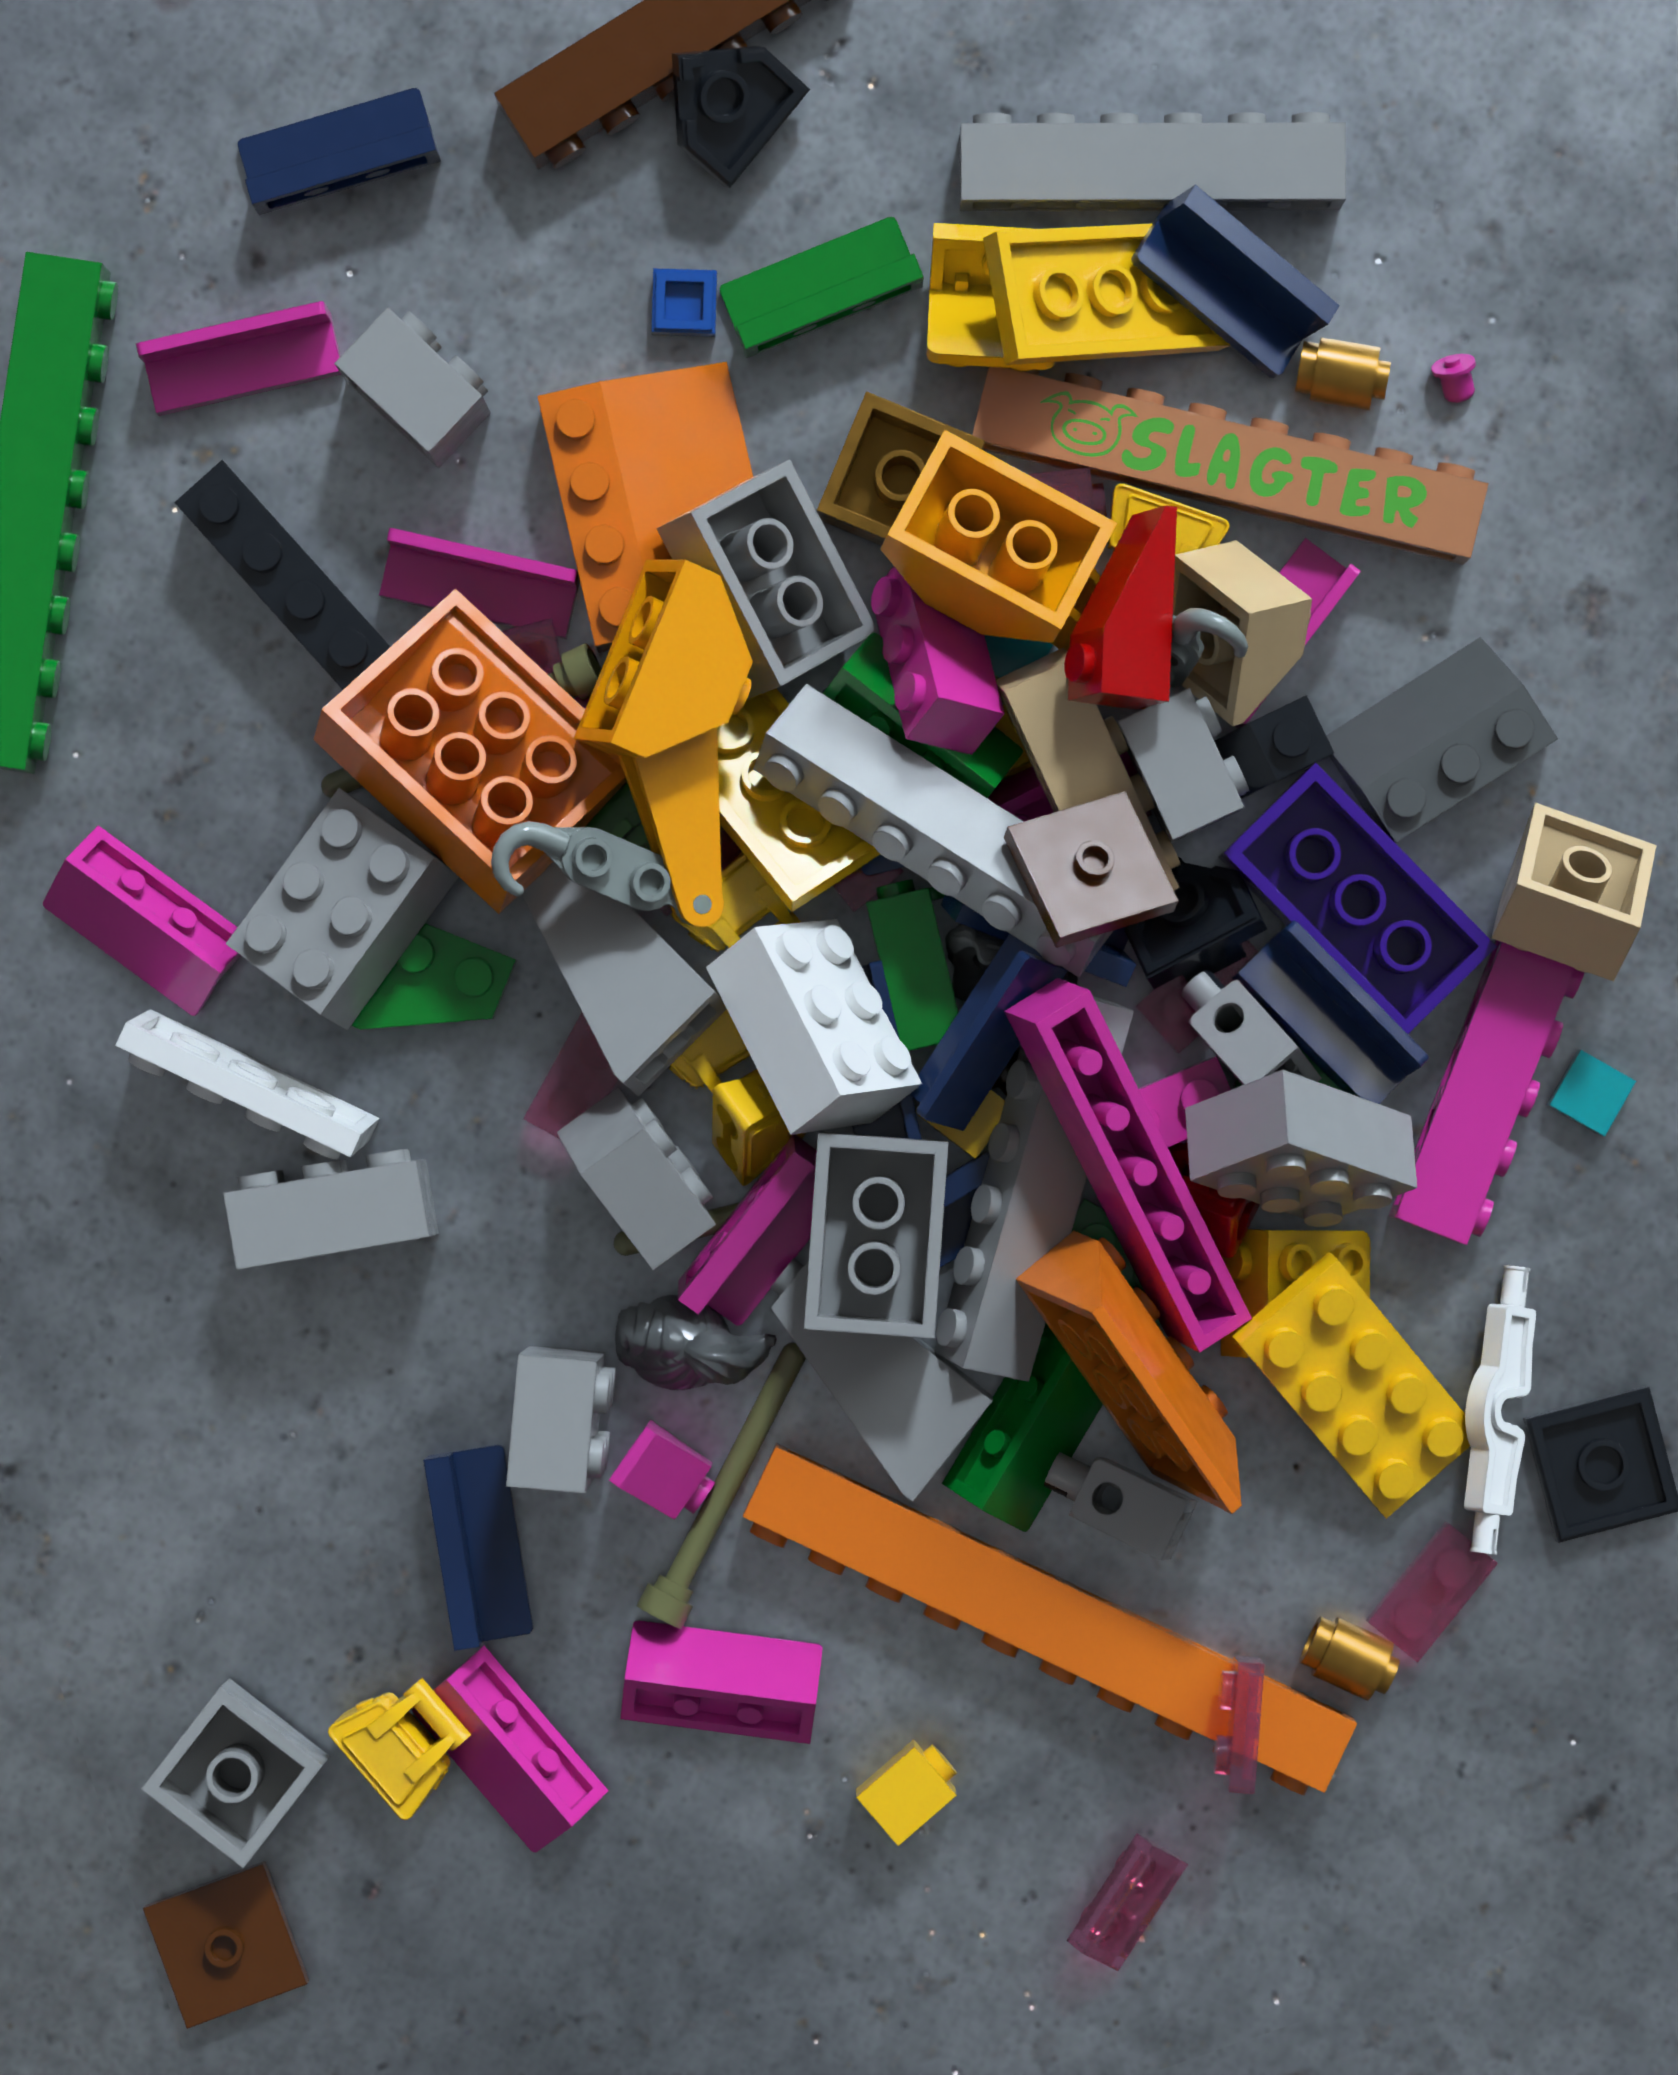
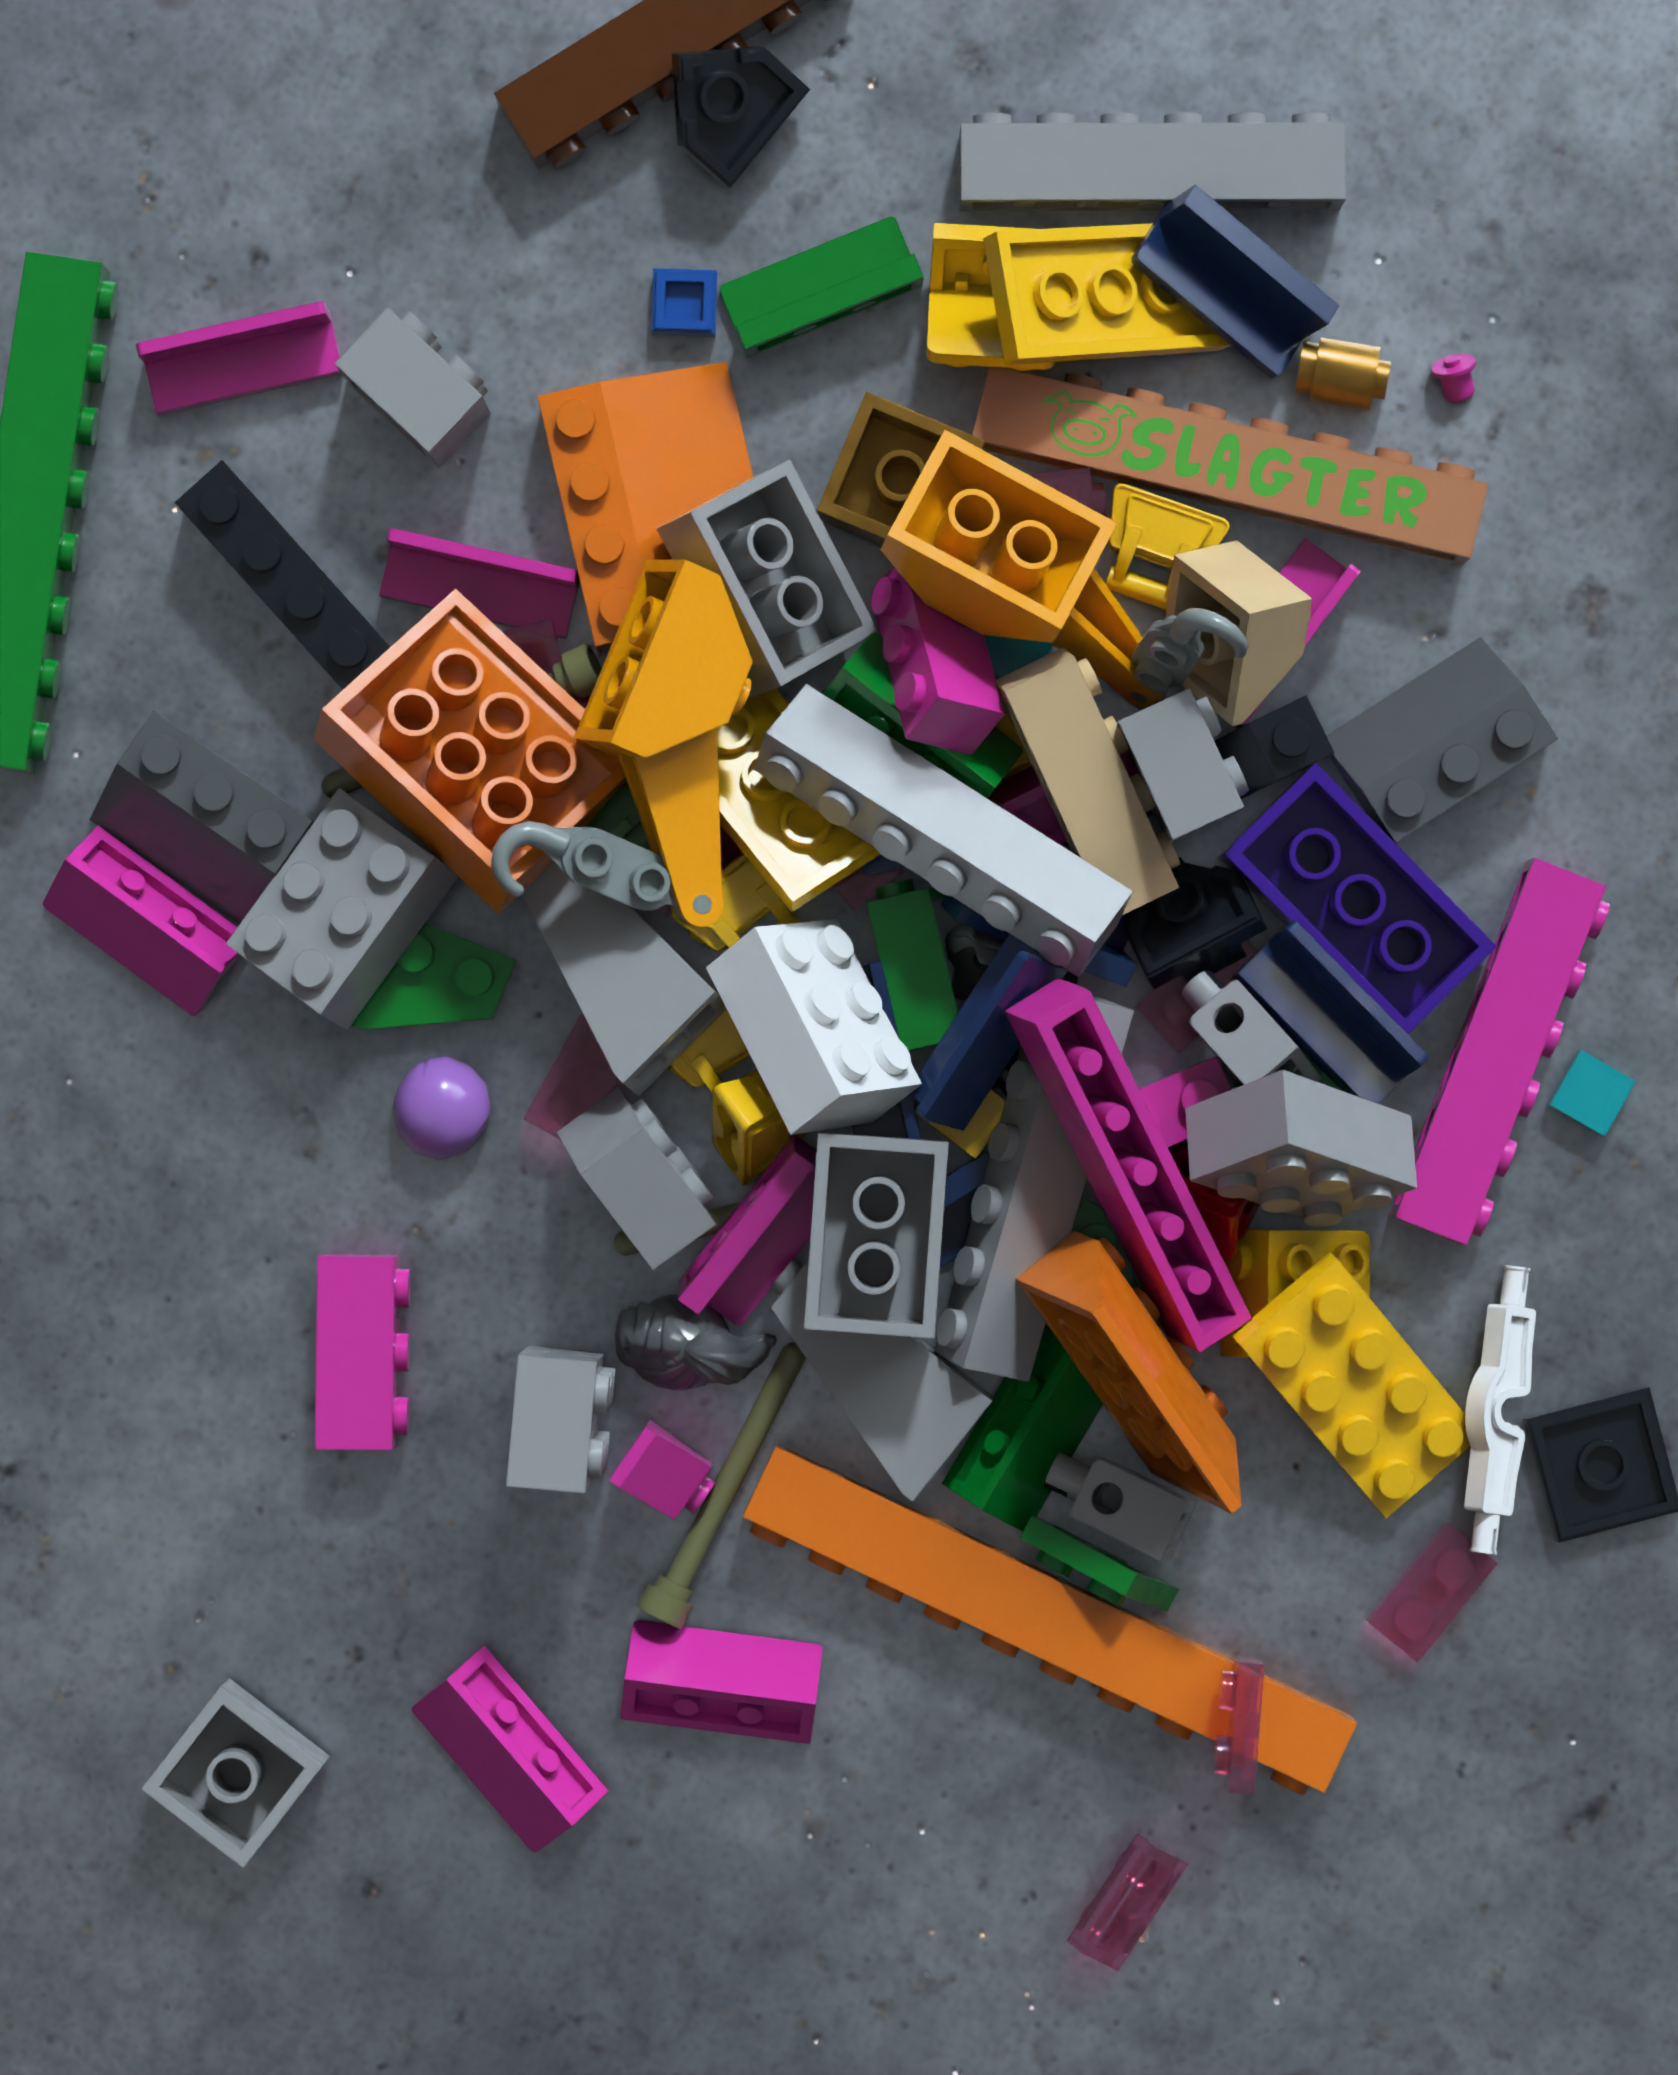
white plate [115,1009,380,1160] -> none
reddish brown plate [143,1861,309,2029] -> none
light grey brick [223,1149,439,1270] -> none
dark blue panel [237,88,441,215] -> none
yellow piece [328,1677,471,1820] -> none
dark blue panel [423,1444,533,1651] -> none
yellow brick [856,1739,957,1846] -> none
plate [1004,791,1178,948] -> none
red slope [1064,505,1177,710] -> none
pearl gold brick [1299,1616,1400,1701] -> none
tan slope [1492,802,1657,982] -> none
none -> dark grey slope [89,711,314,925]
none -> dark pink brick [315,1254,411,1450]
none -> medium lavender hair [393,1057,491,1160]
none -> green wing [1020,1515,1179,1612]

